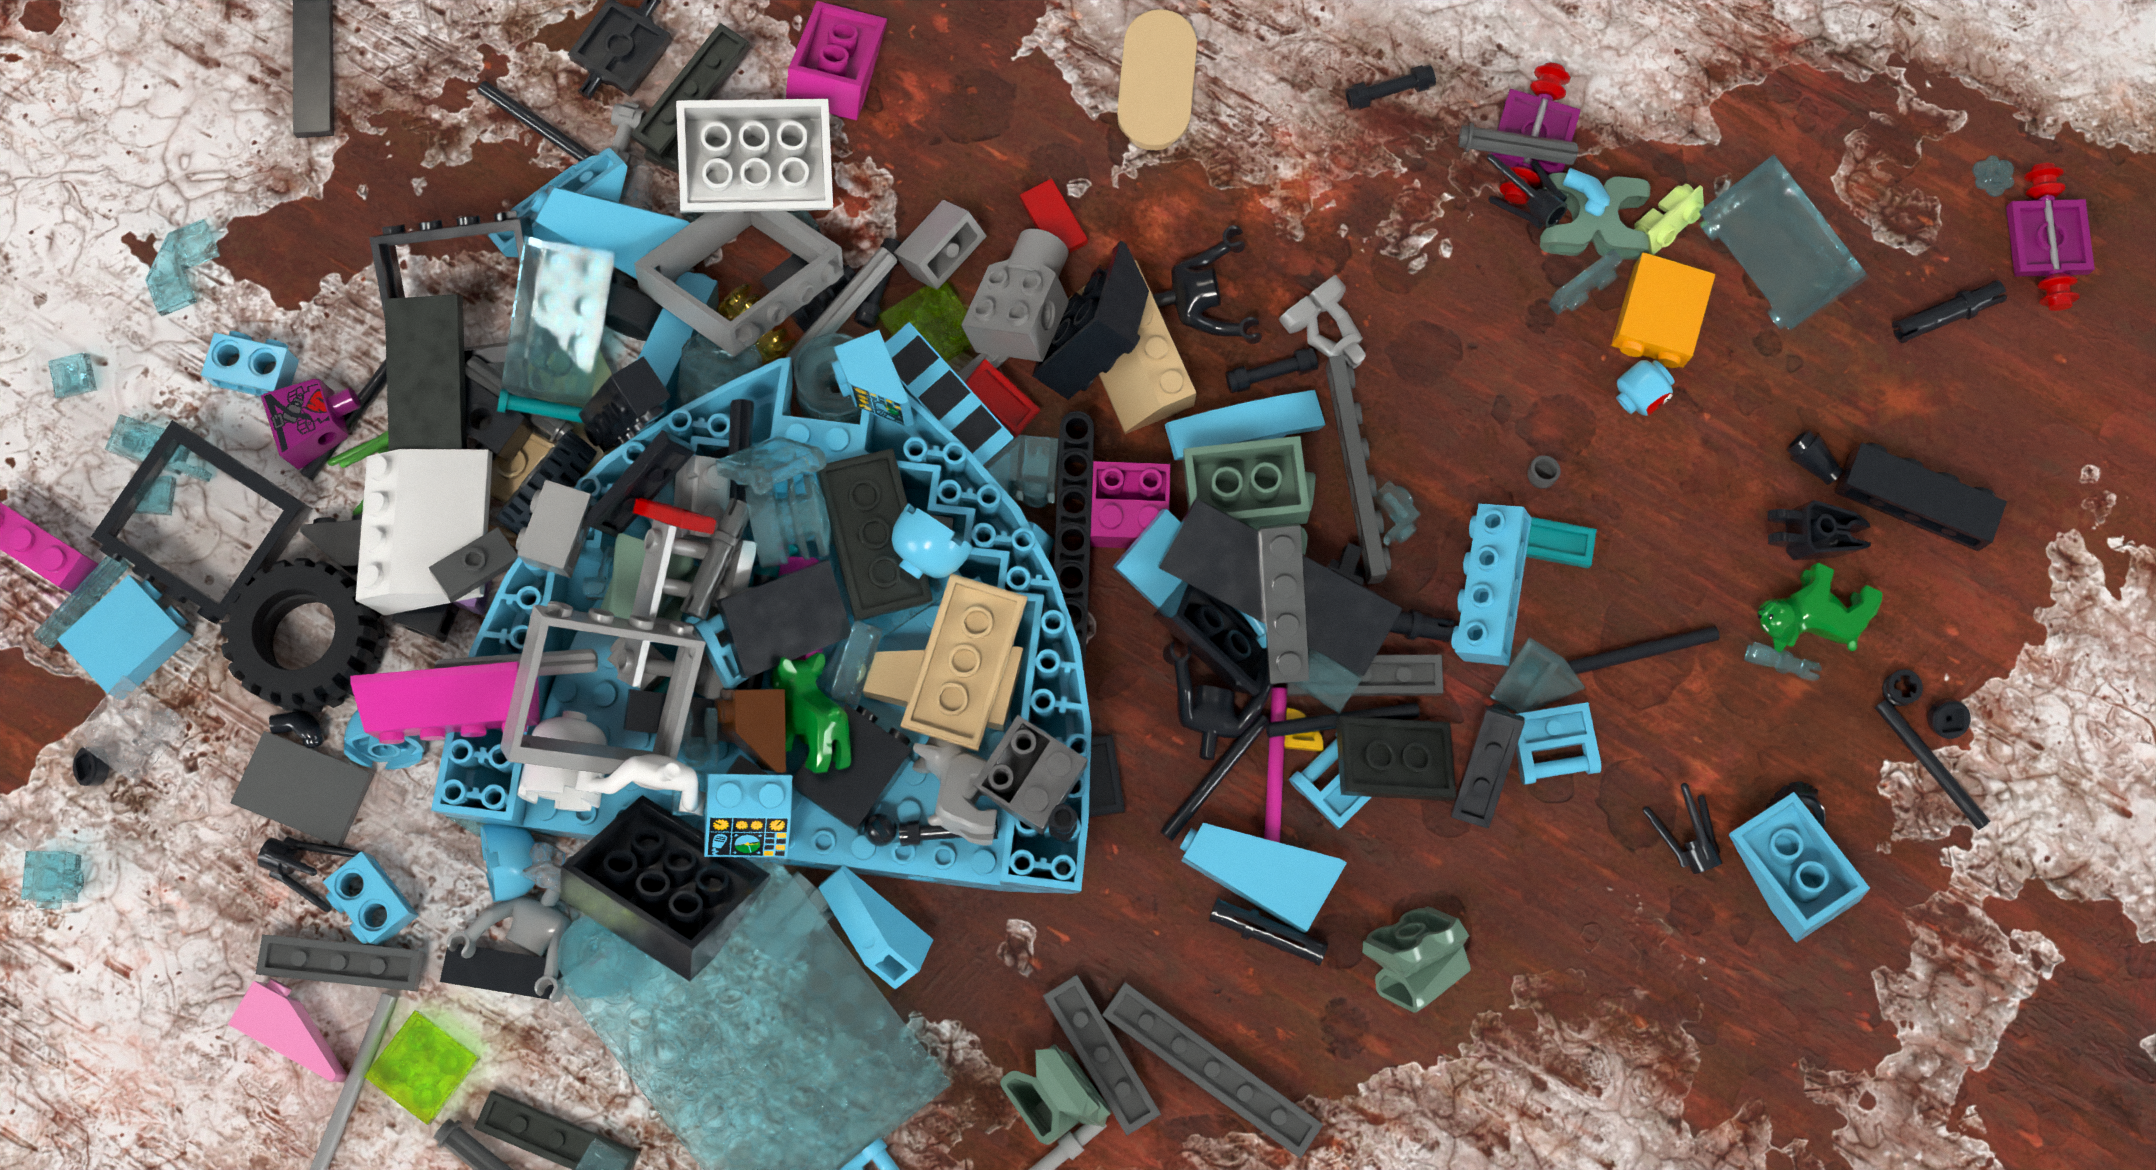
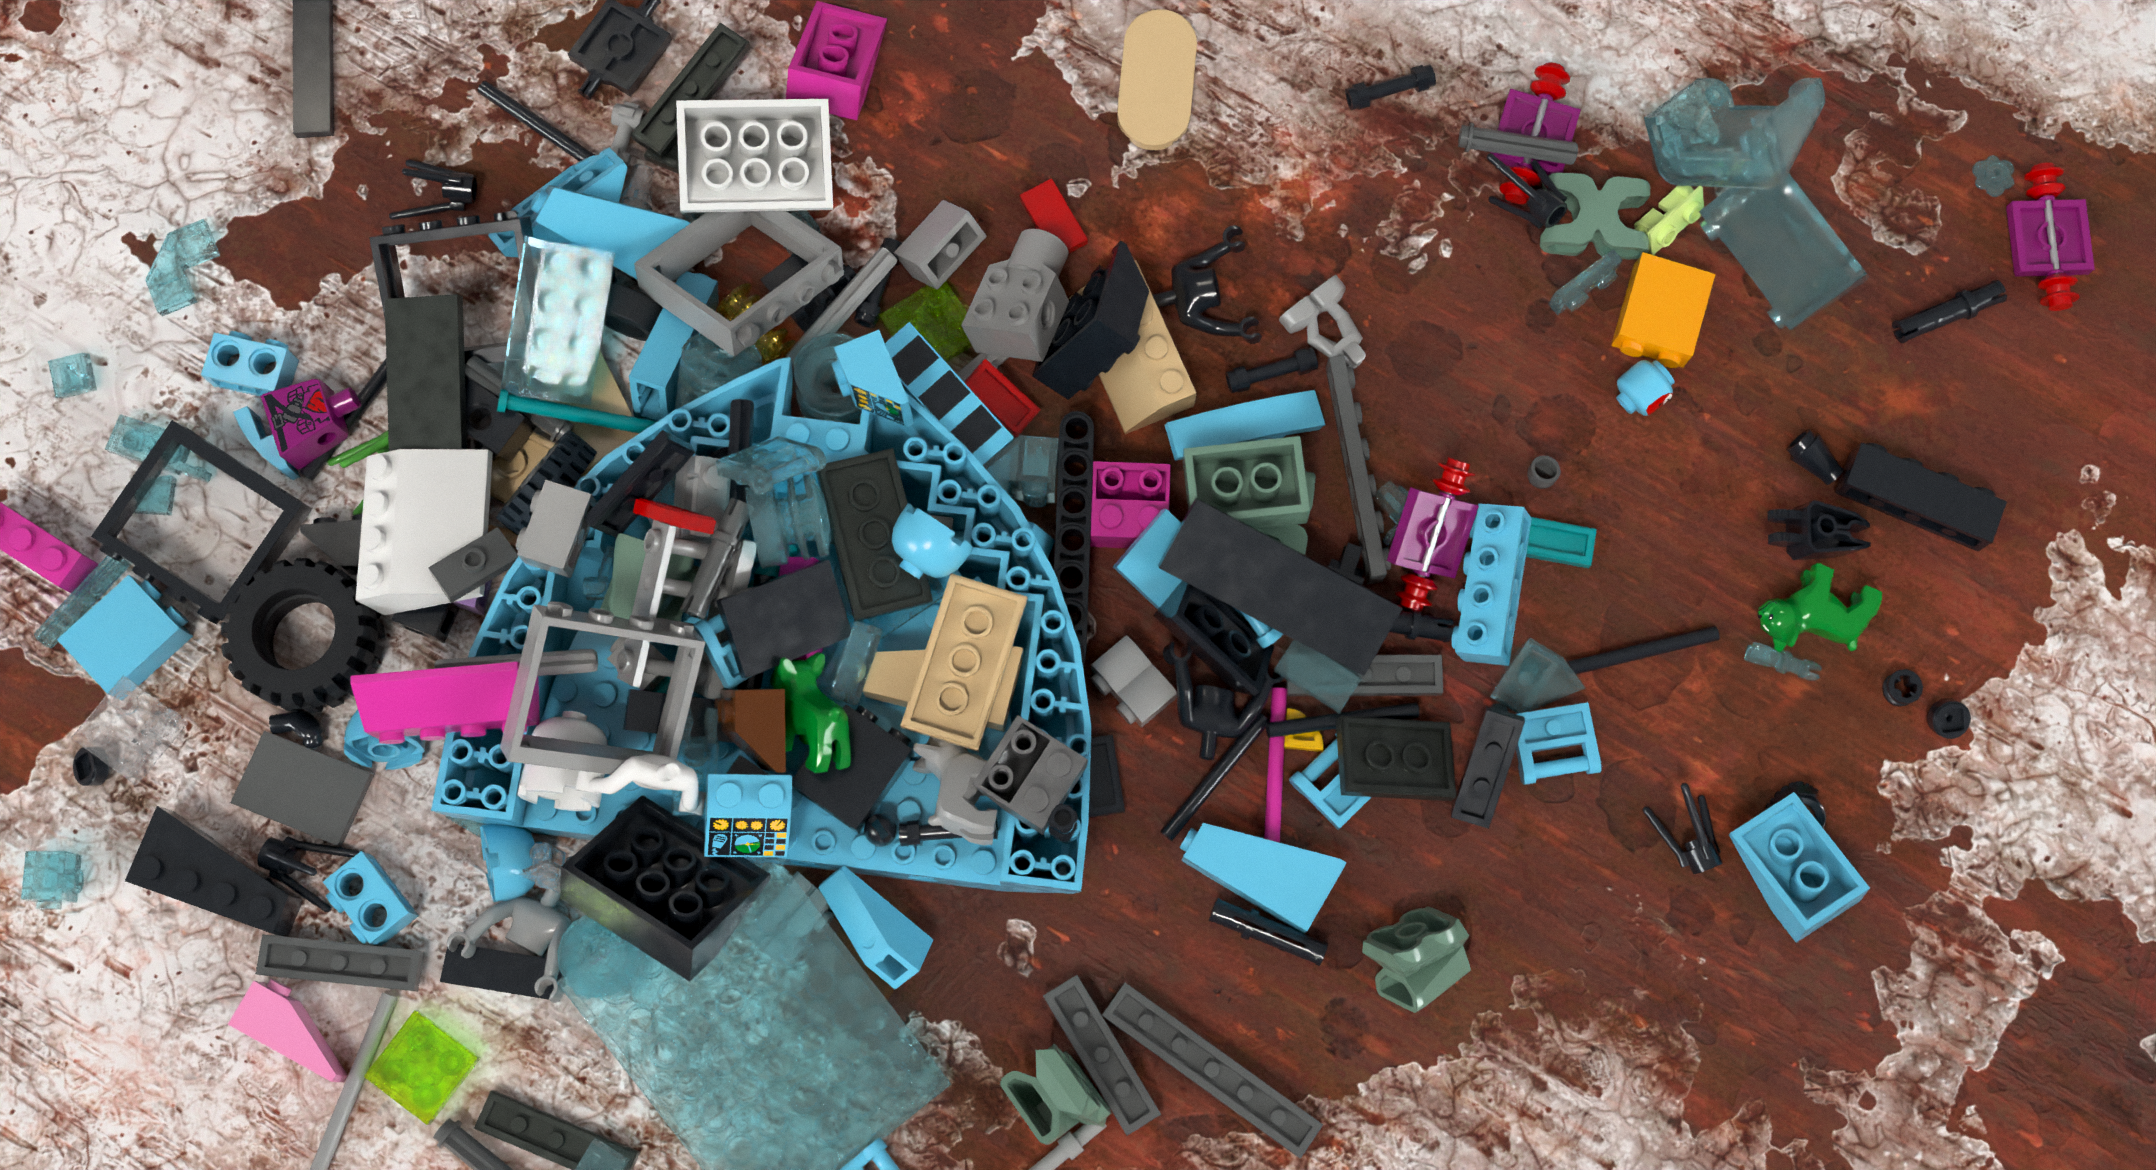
black brick [578,356,671,453] -> none
dark grey plate [1259,523,1309,684] -> none
medium azure arm [1562,168,1610,216] -> none
black bar [1874,698,1991,830] -> none
none -> black wedge [125,806,303,937]
none -> medium azure slope [233,406,300,480]
none -> black plant [389,159,477,220]
none -> light grey brick [1090,635,1177,728]
none -> magenta plate [1386,457,1479,611]
none -> clear light blue windscreen [1644,78,1825,189]

